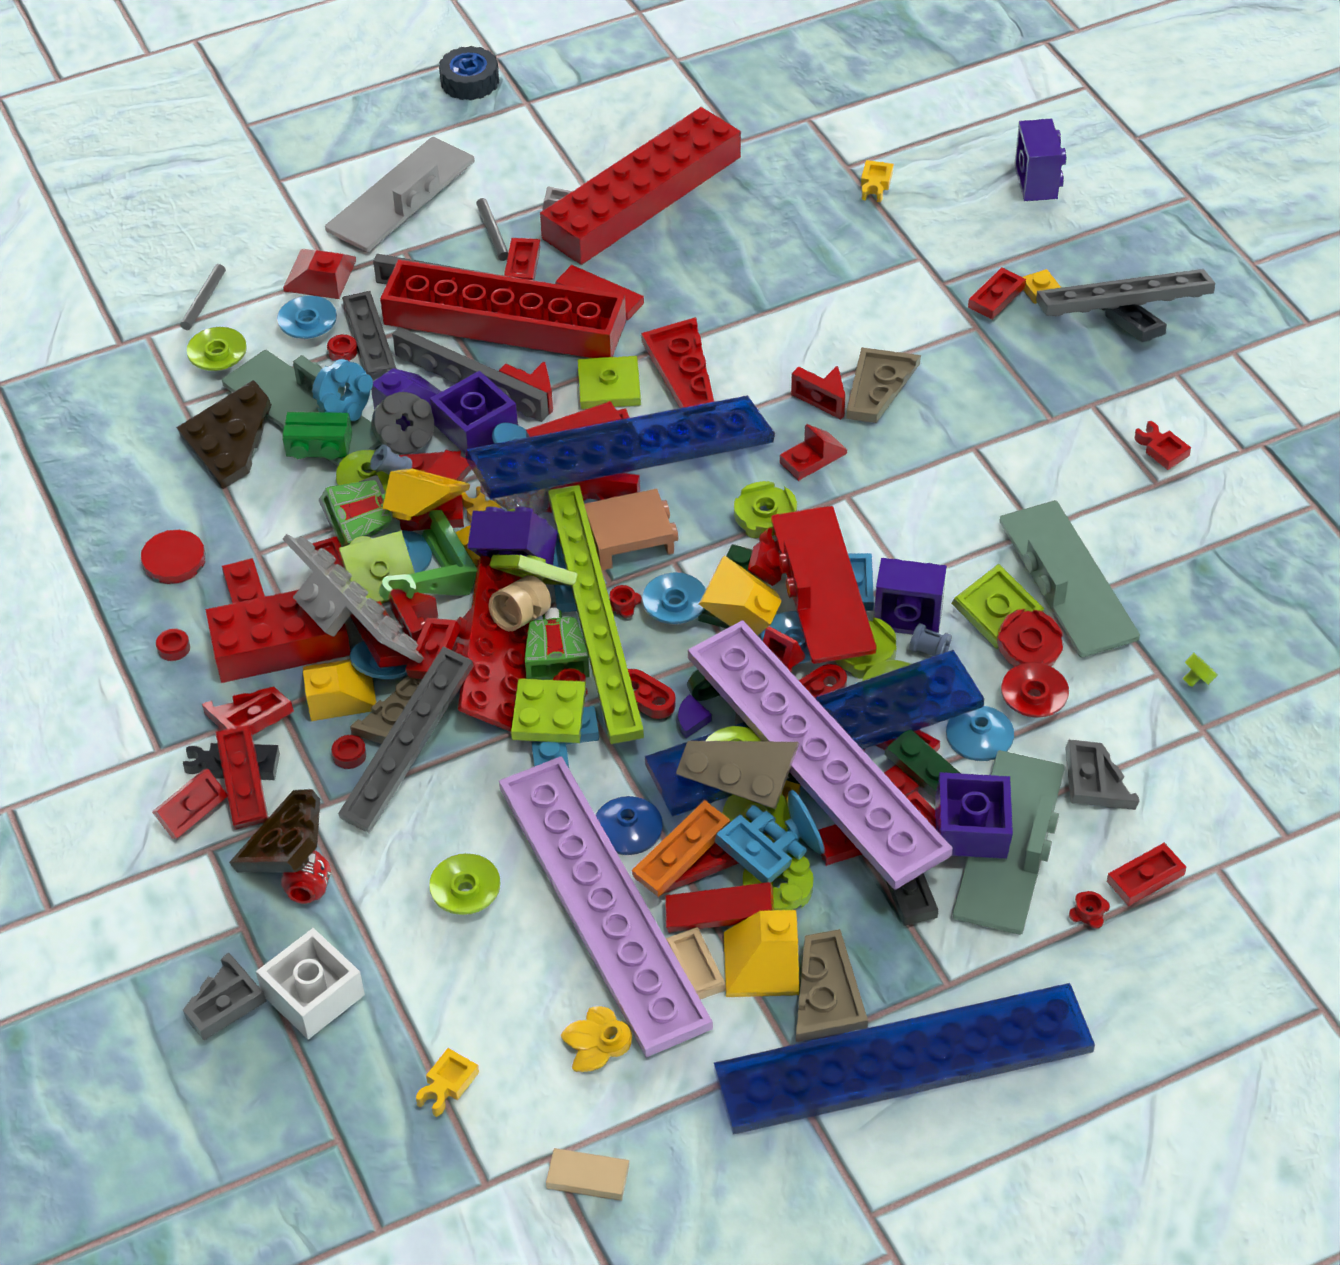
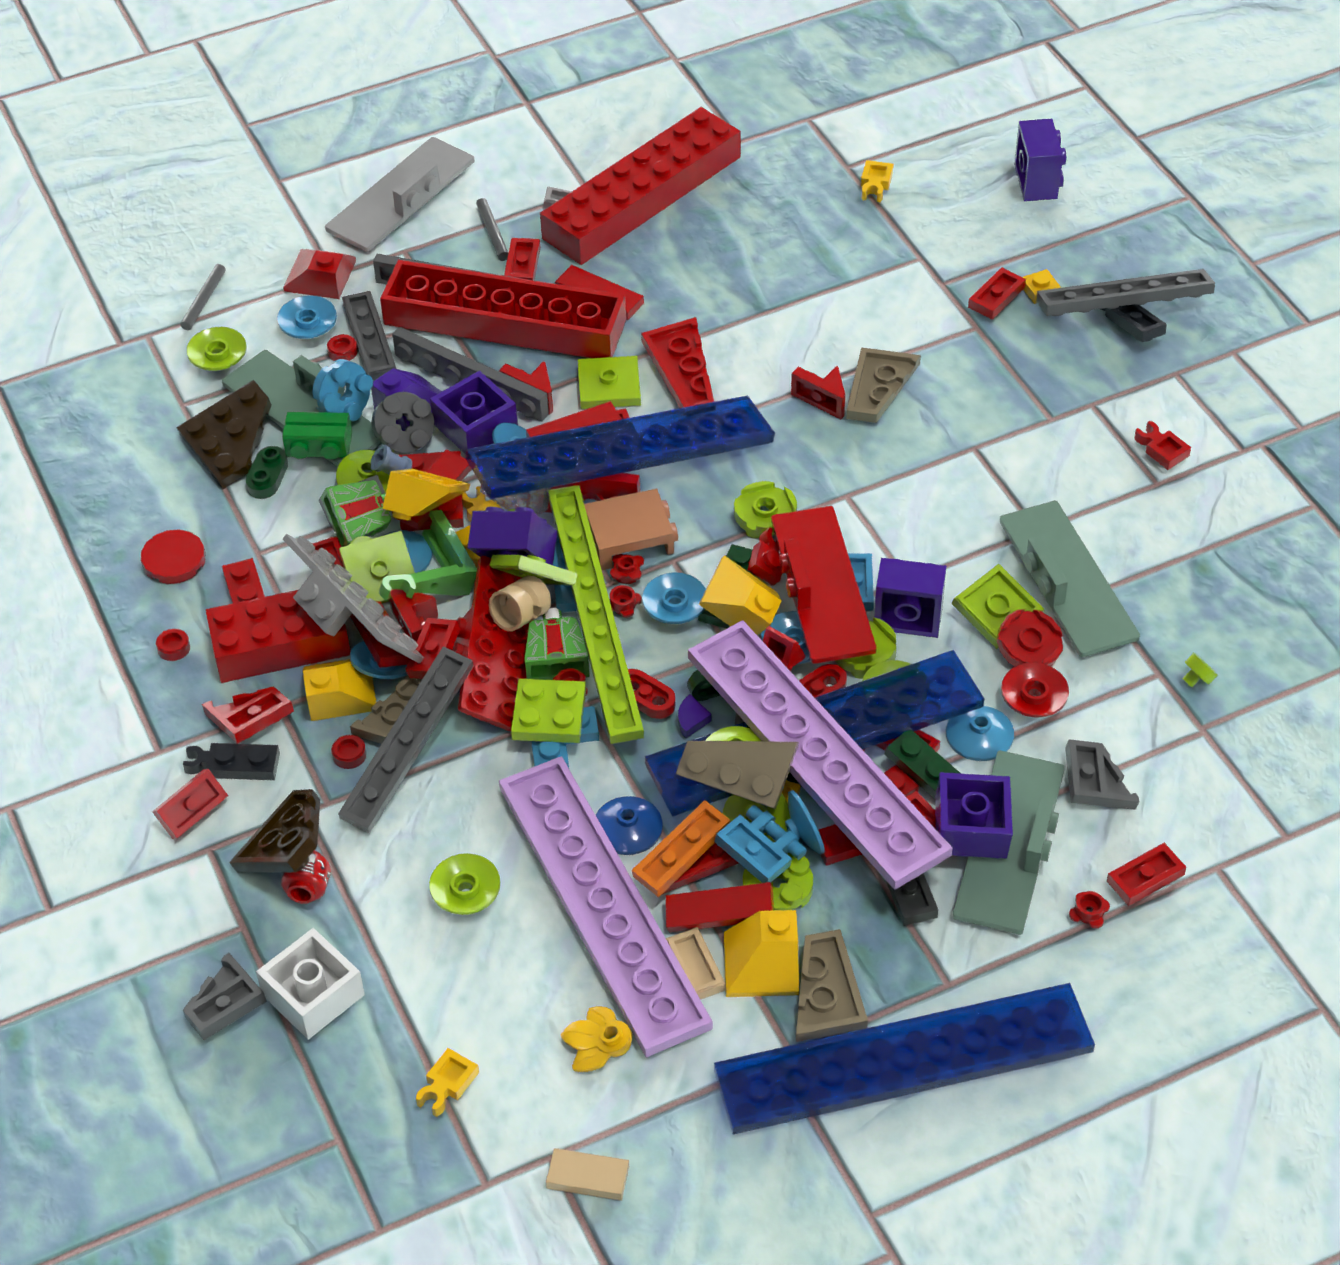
red tile [215,724,269,830] -> none
black wheel [439,46,499,100] -> none
red slope [780,424,847,481] -> none
sand blue bush [909,623,952,662] -> none
none -> dark green plate [246,446,288,499]
none -> red plate [610,554,644,584]

